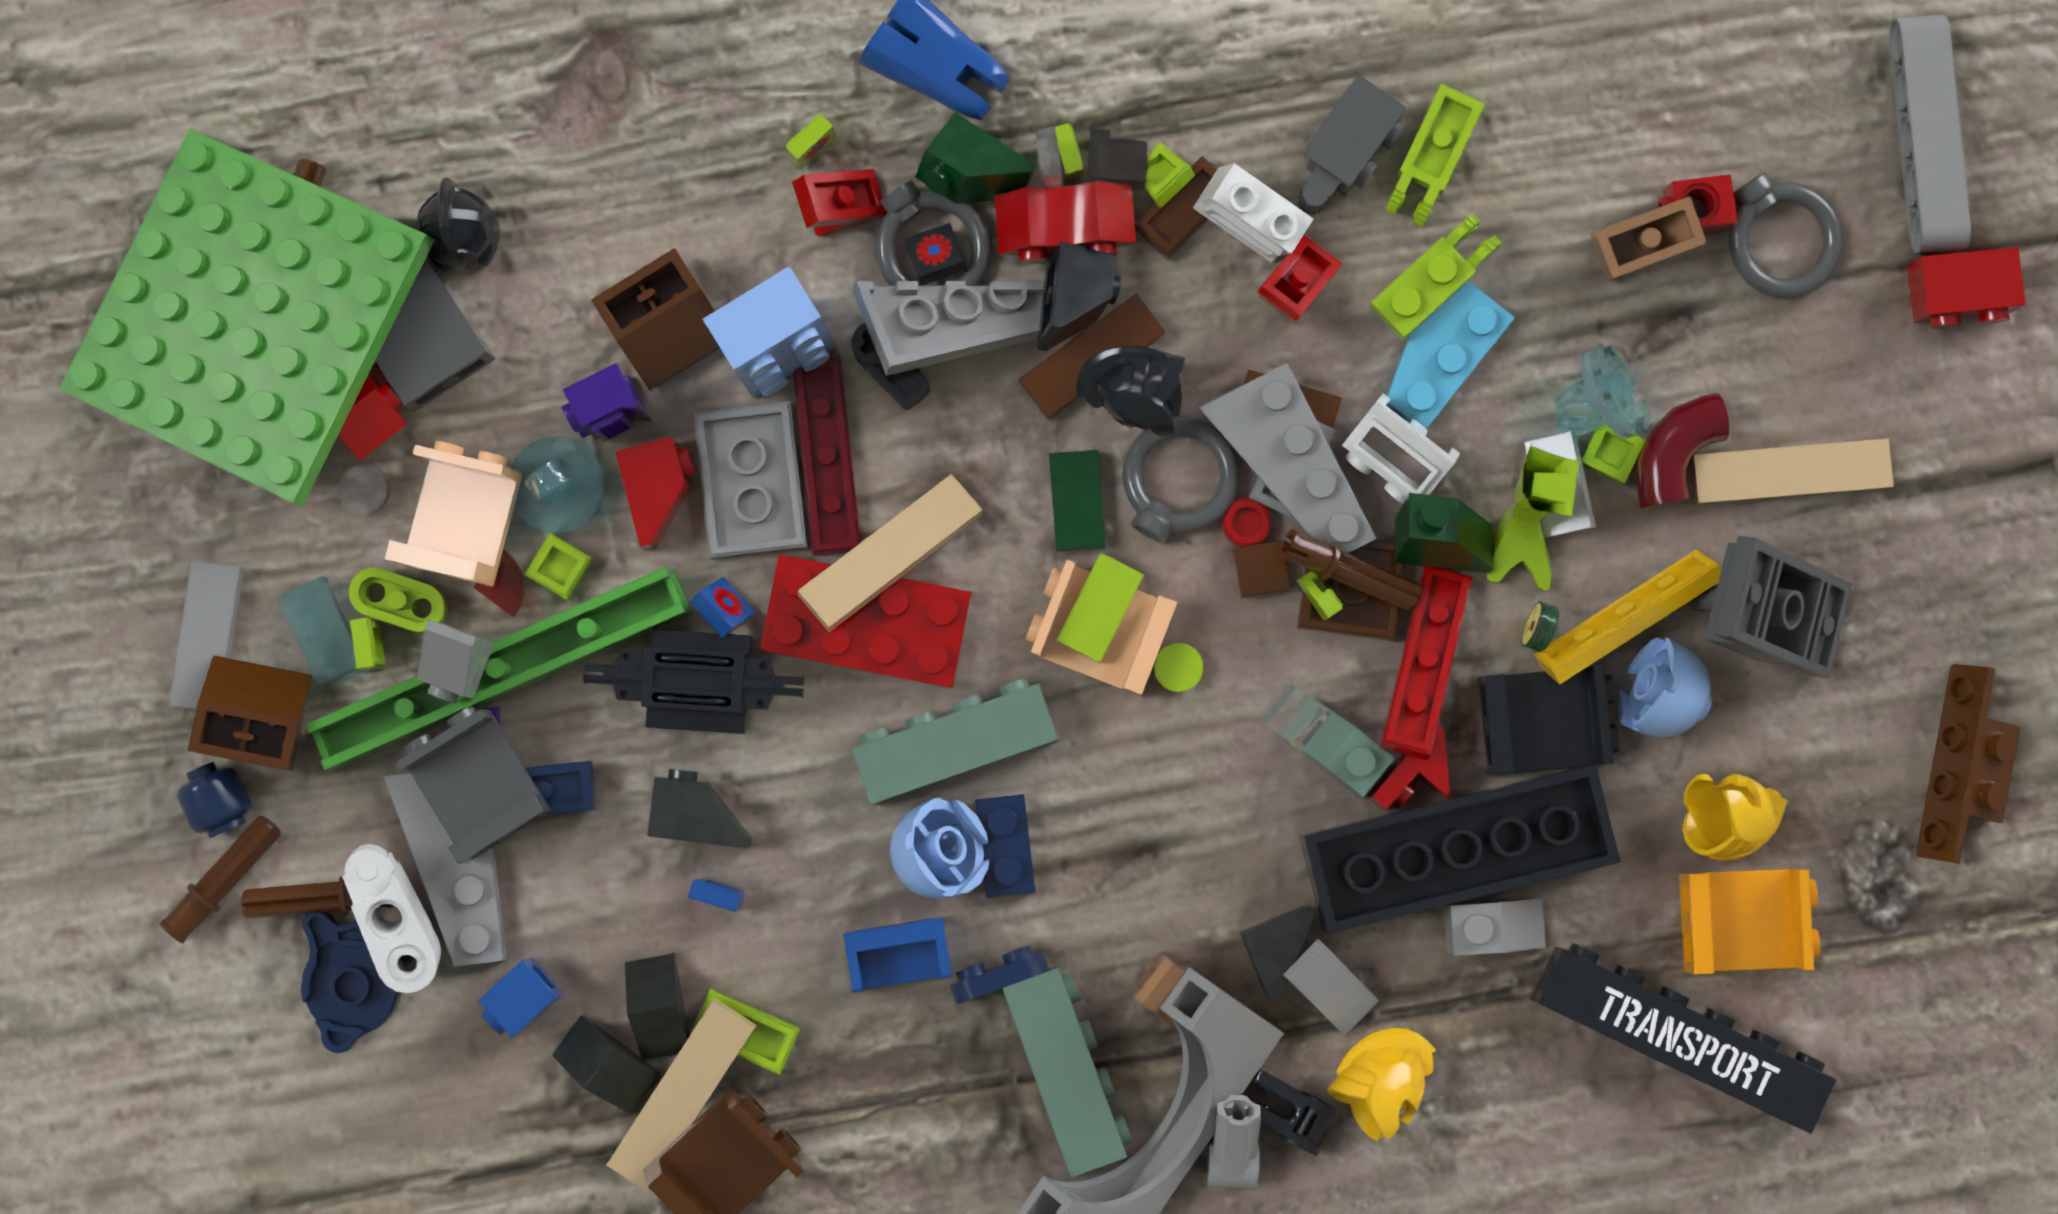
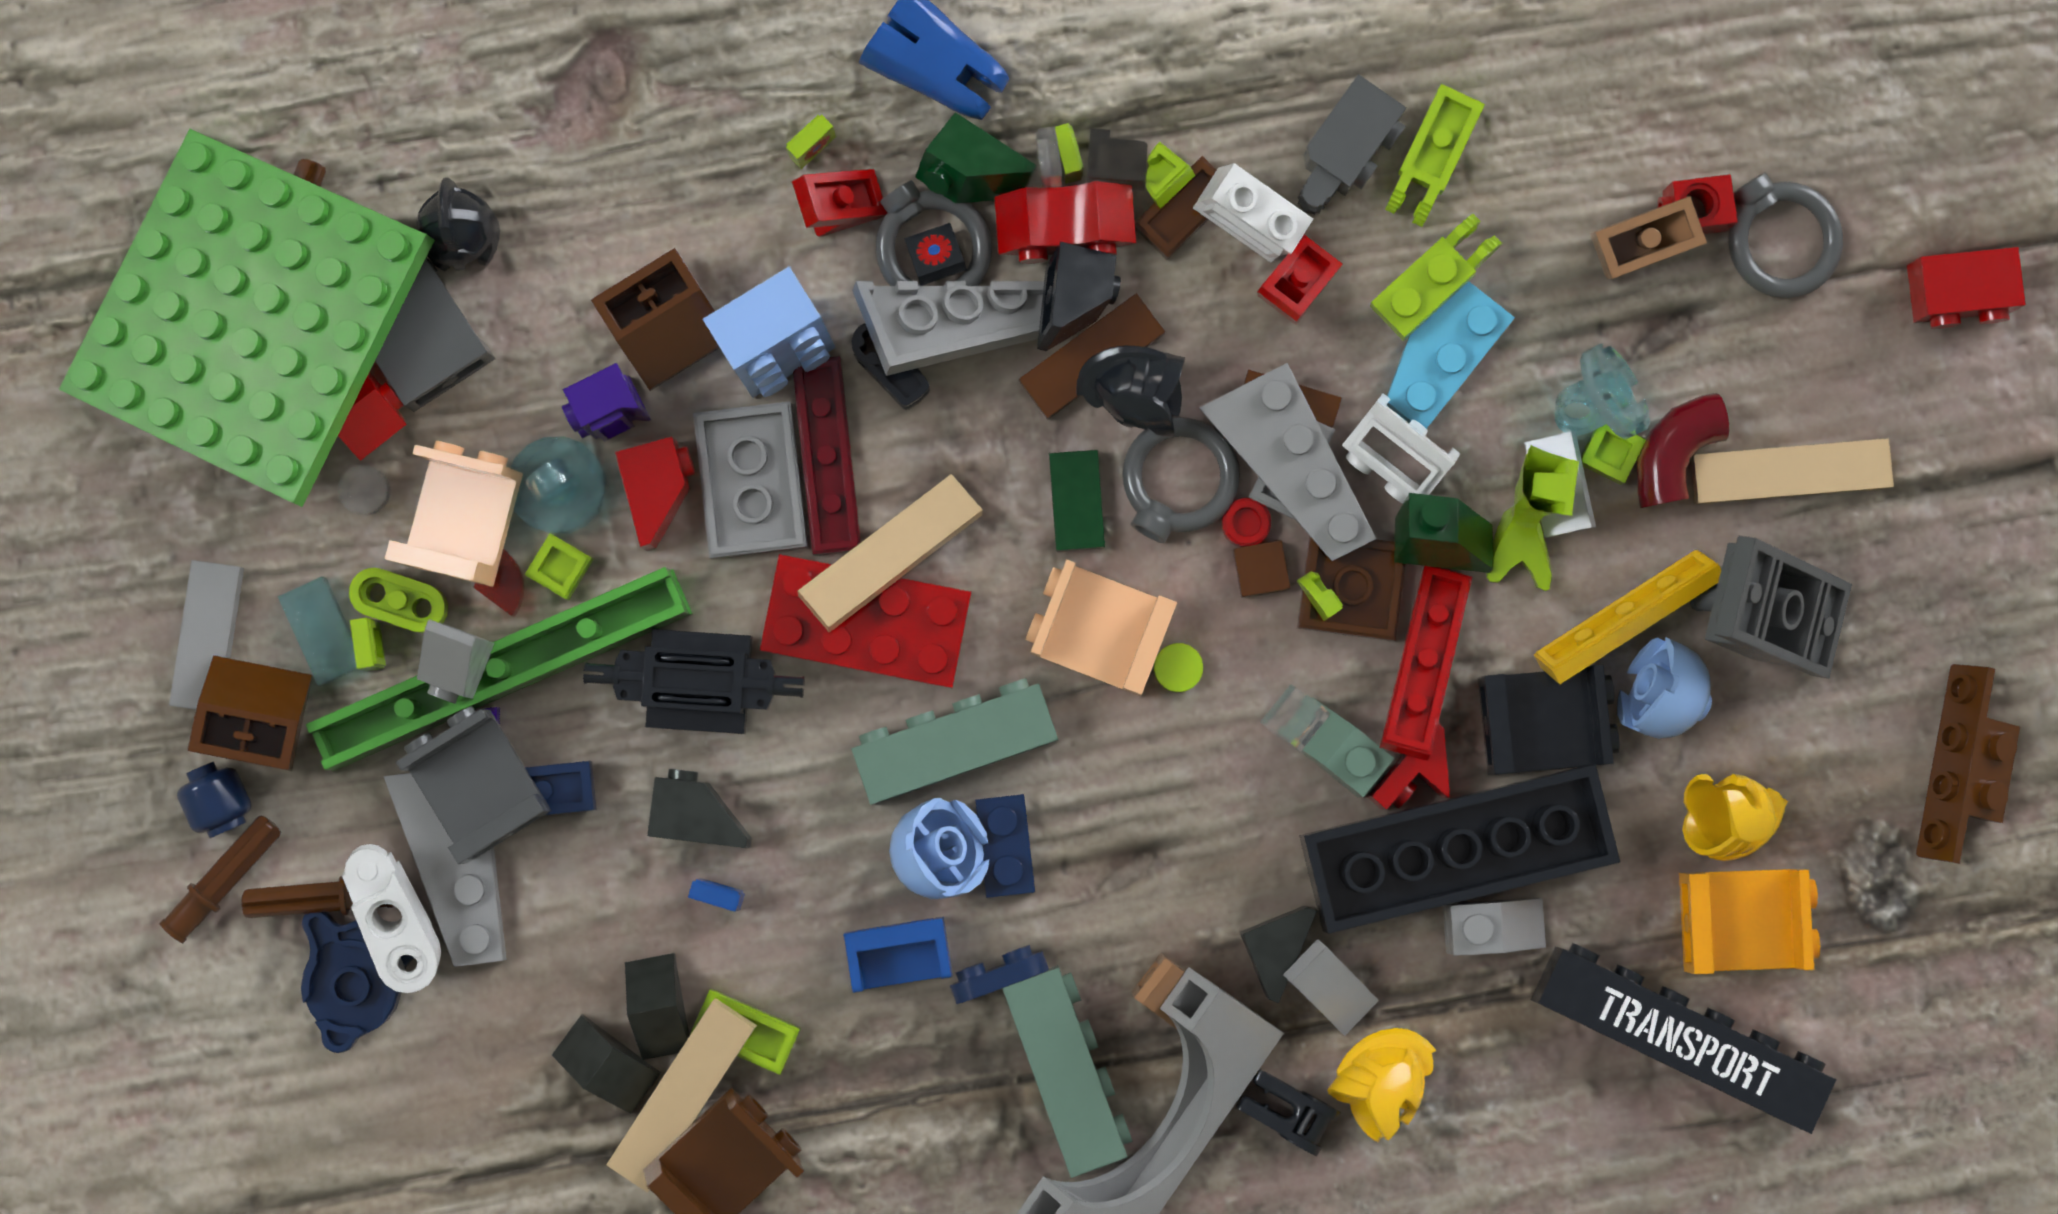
blue brick [478,958,564,1038] -> none
blue tile [690,576,756,638] -> none
lime tile [1056,553,1144,663] -> none
light grey piece [1206,1095,1261,1190] -> none
reddish brown axle [1280,529,1421,610] -> none
clear green tile [1521,601,1559,653] -> none
light grey beam [1889,14,1971,254] -> none

